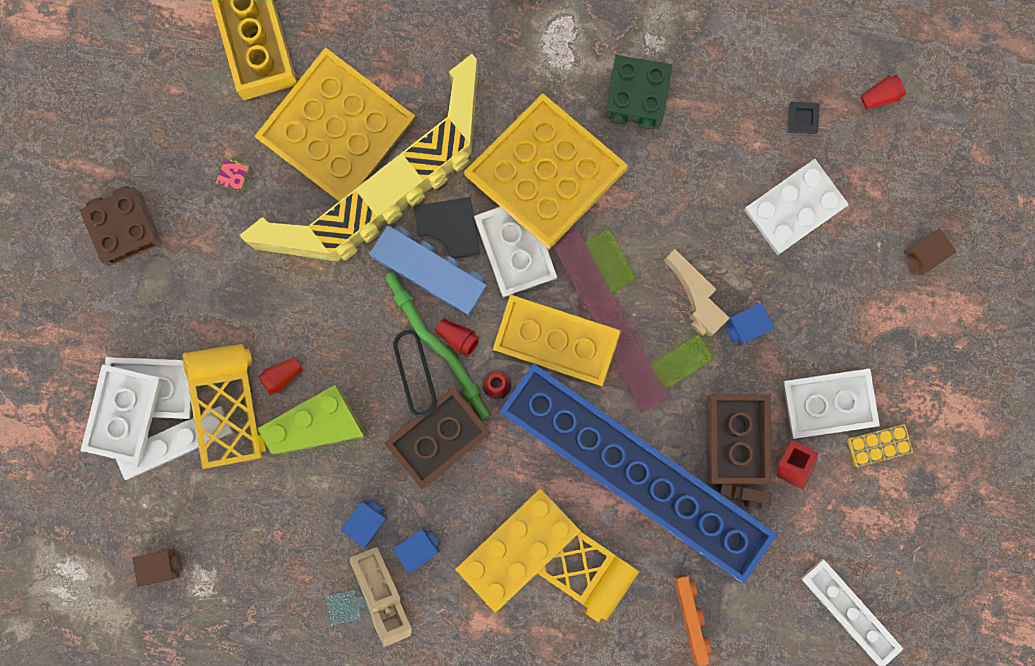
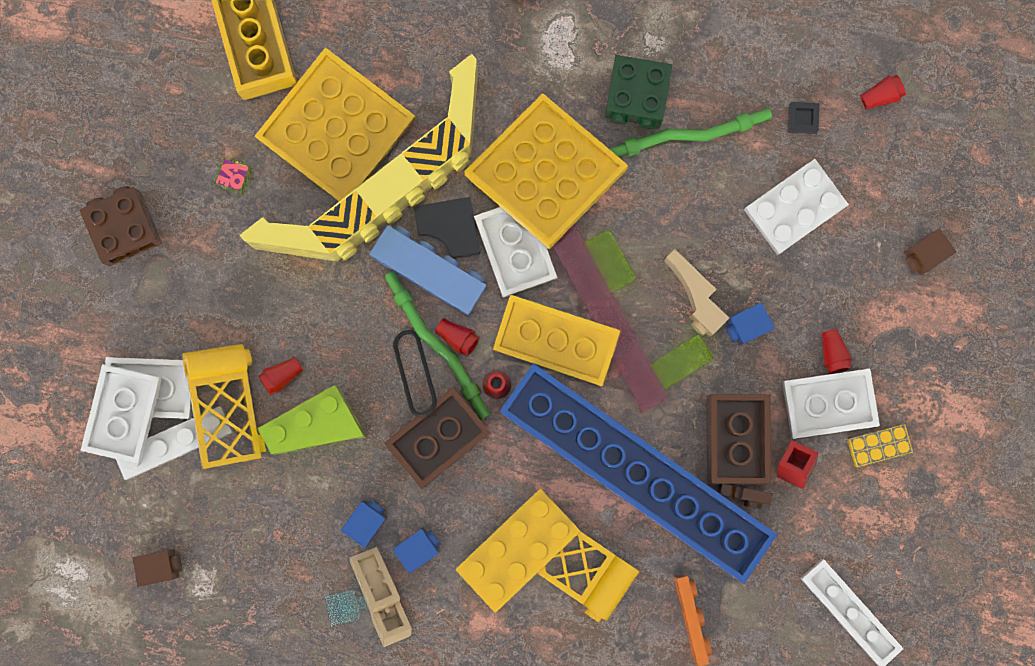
none -> bright green bar [610,108,772,157]
none -> red cone [821,329,853,374]

